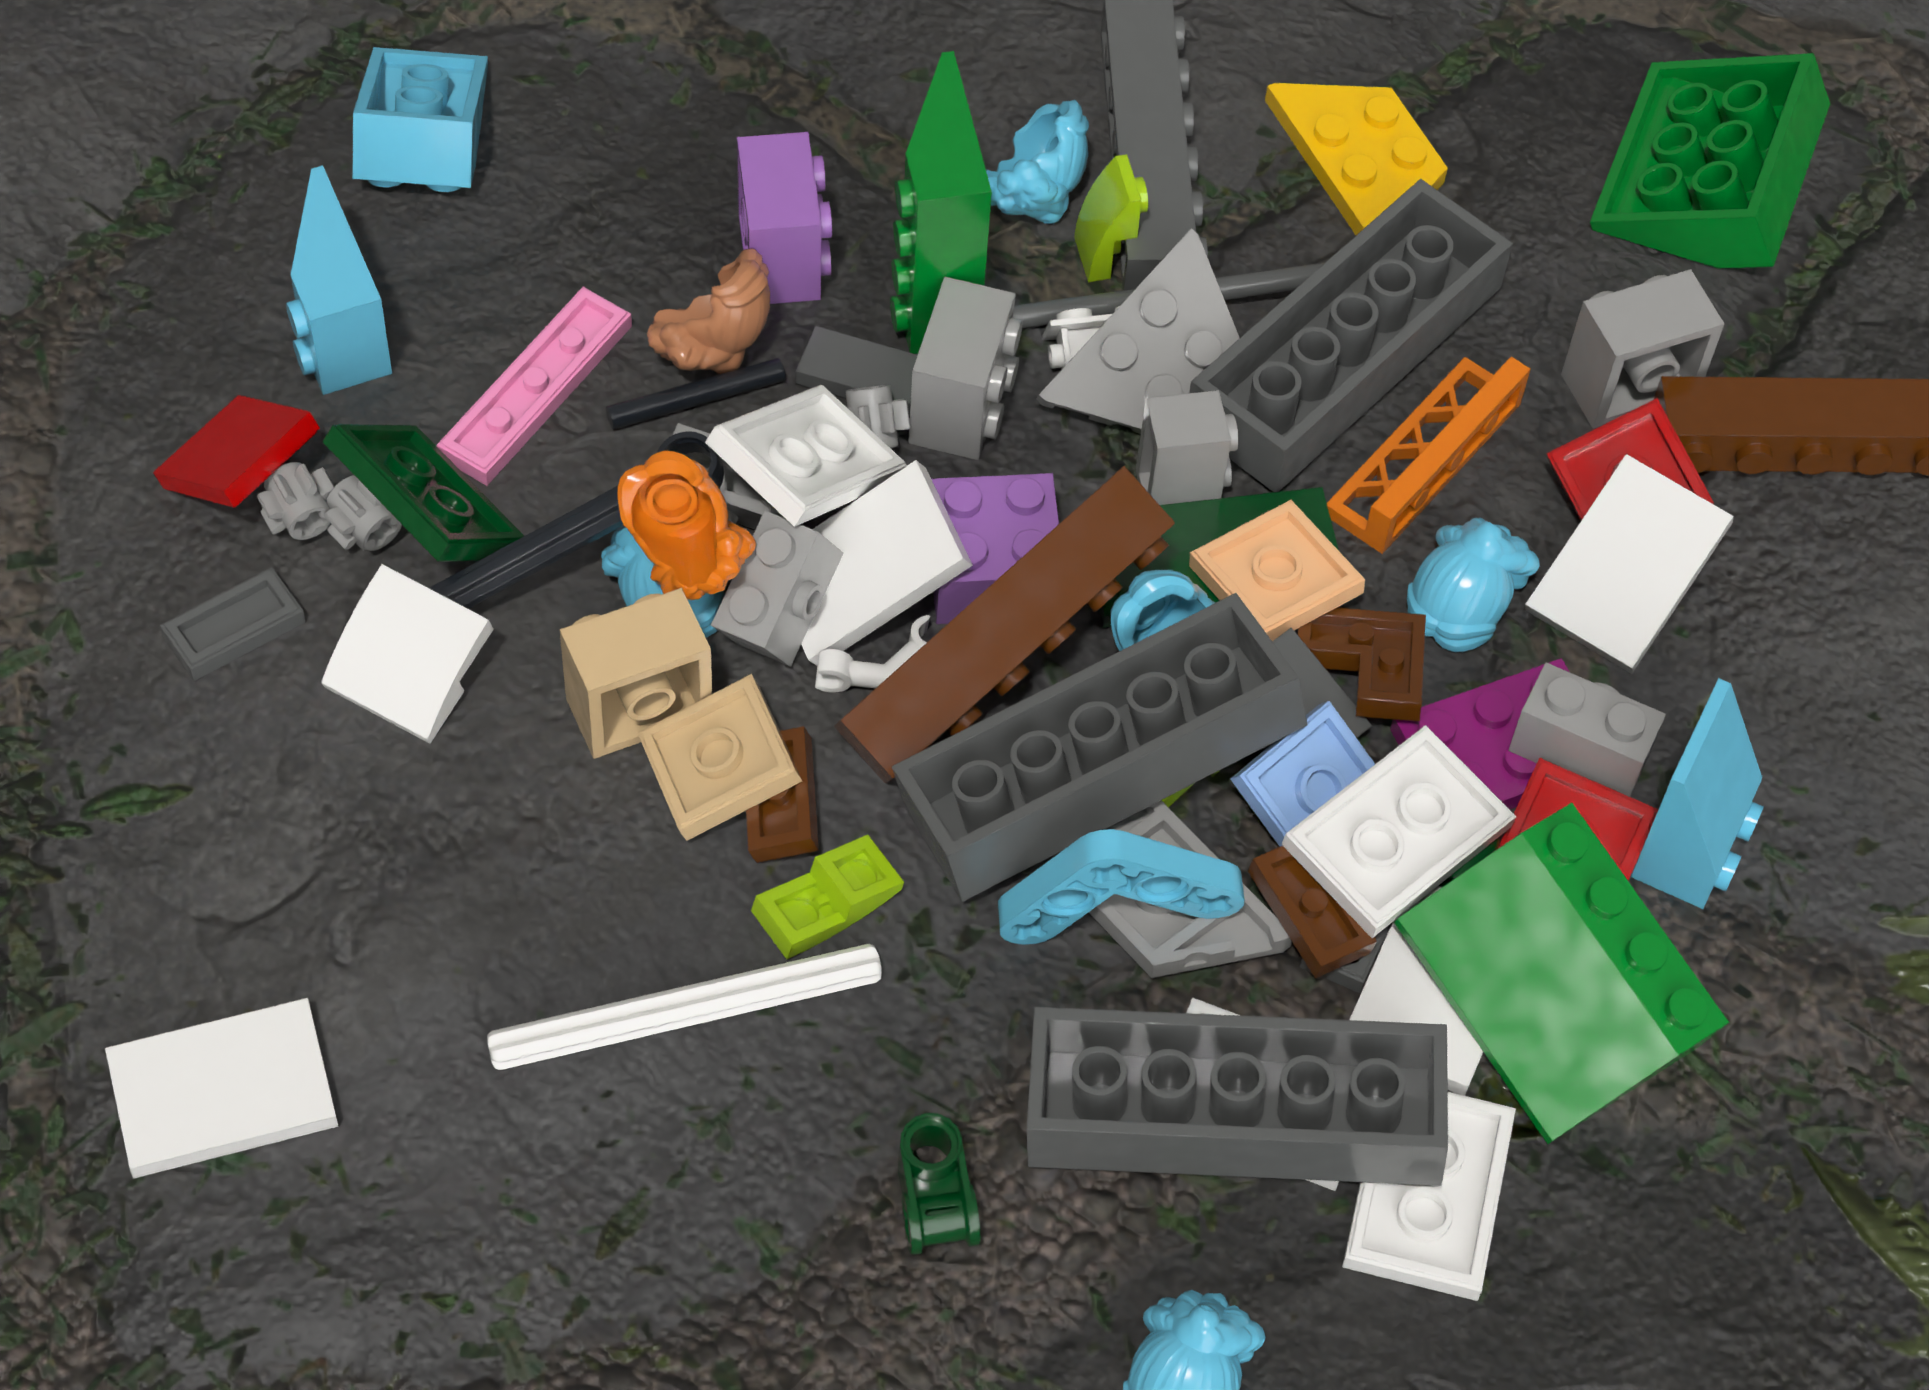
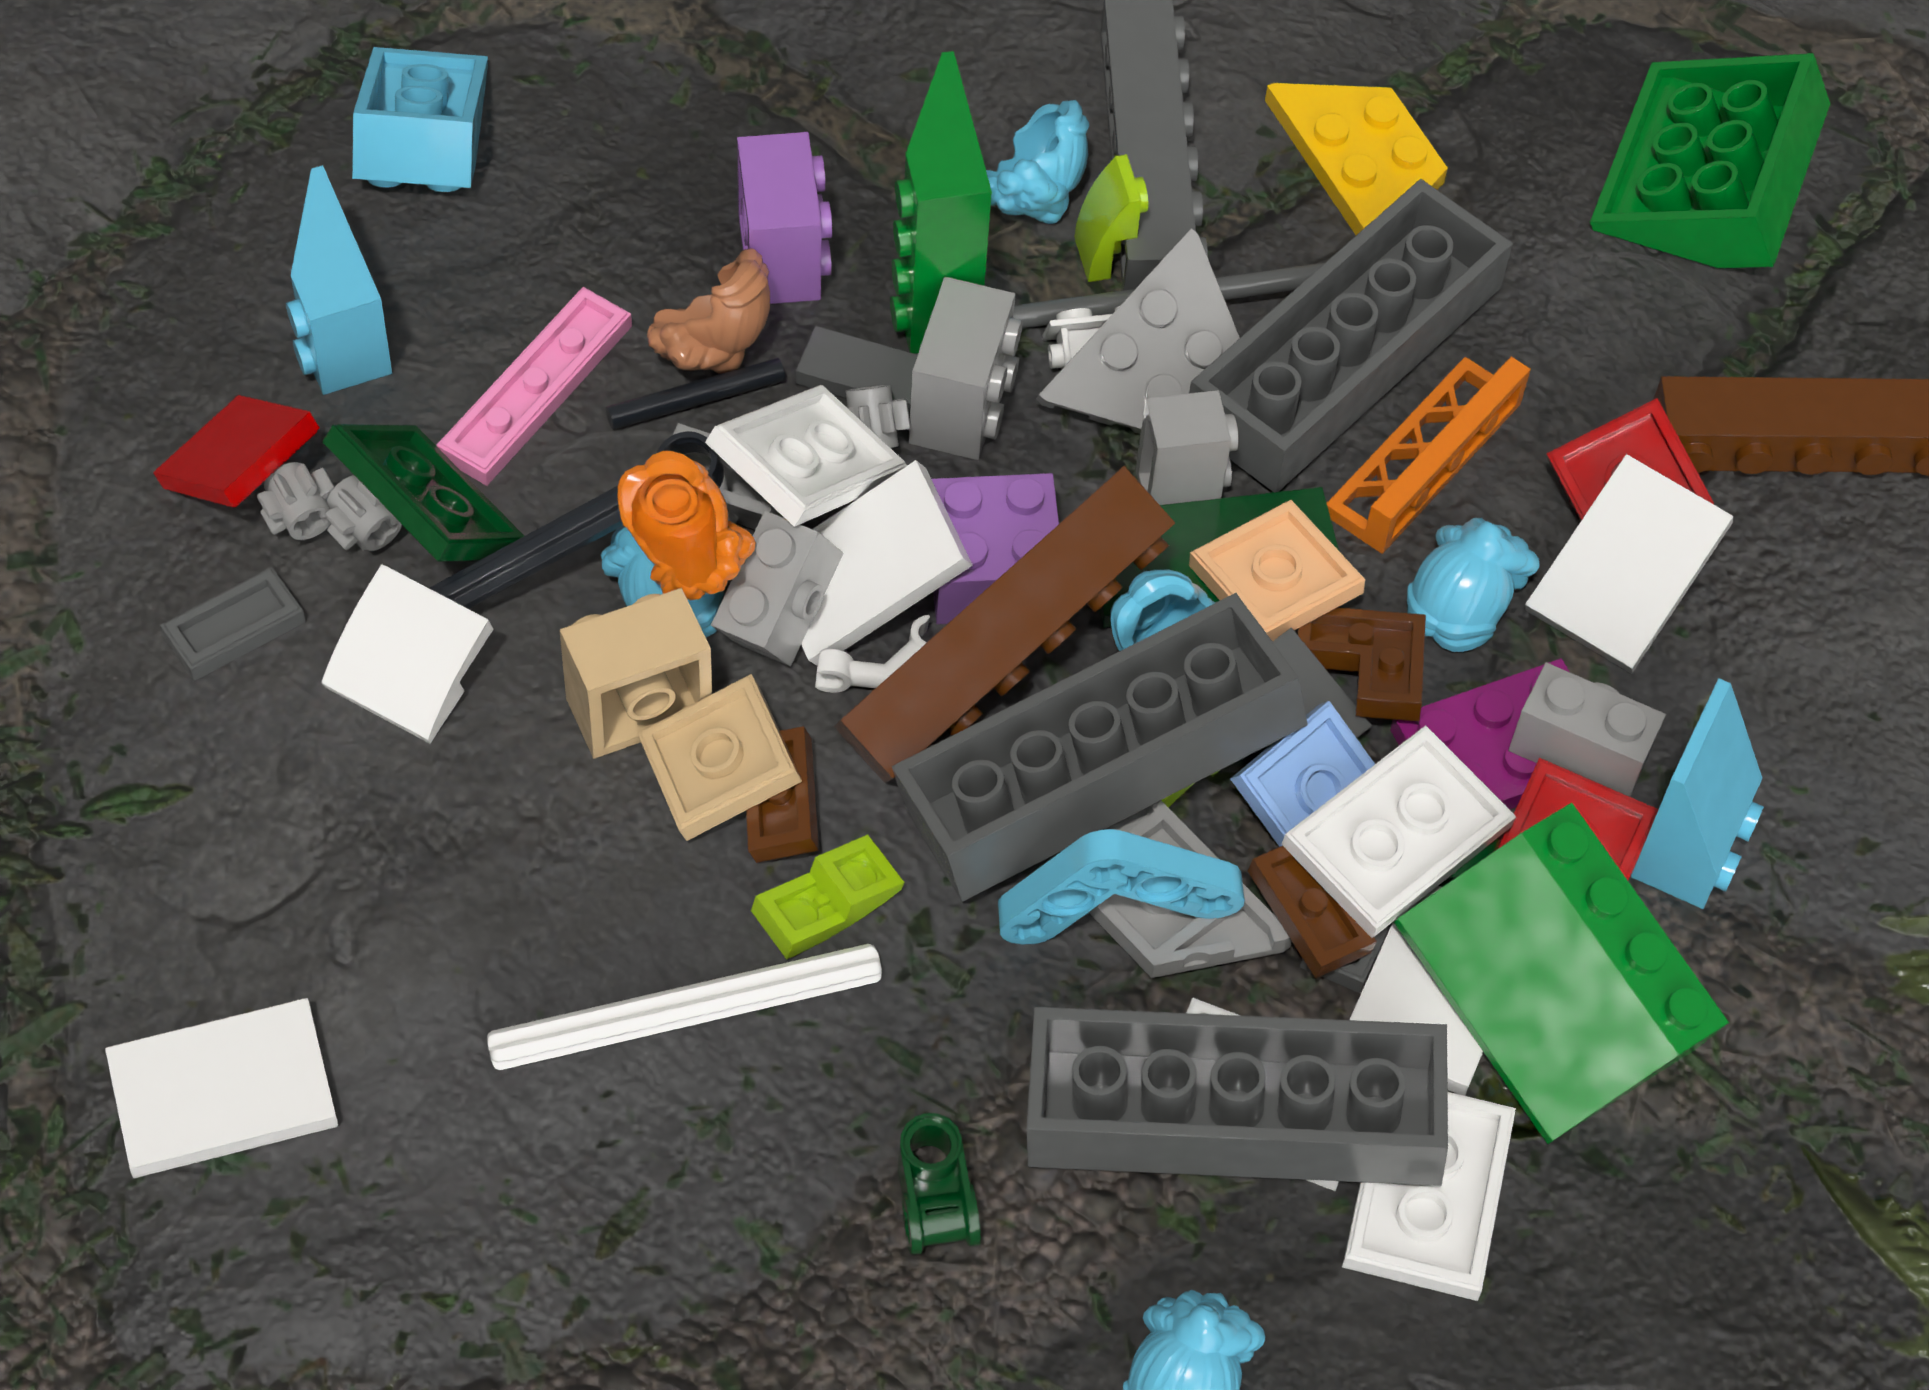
light grey brick [1561,269,1725,429] -> none

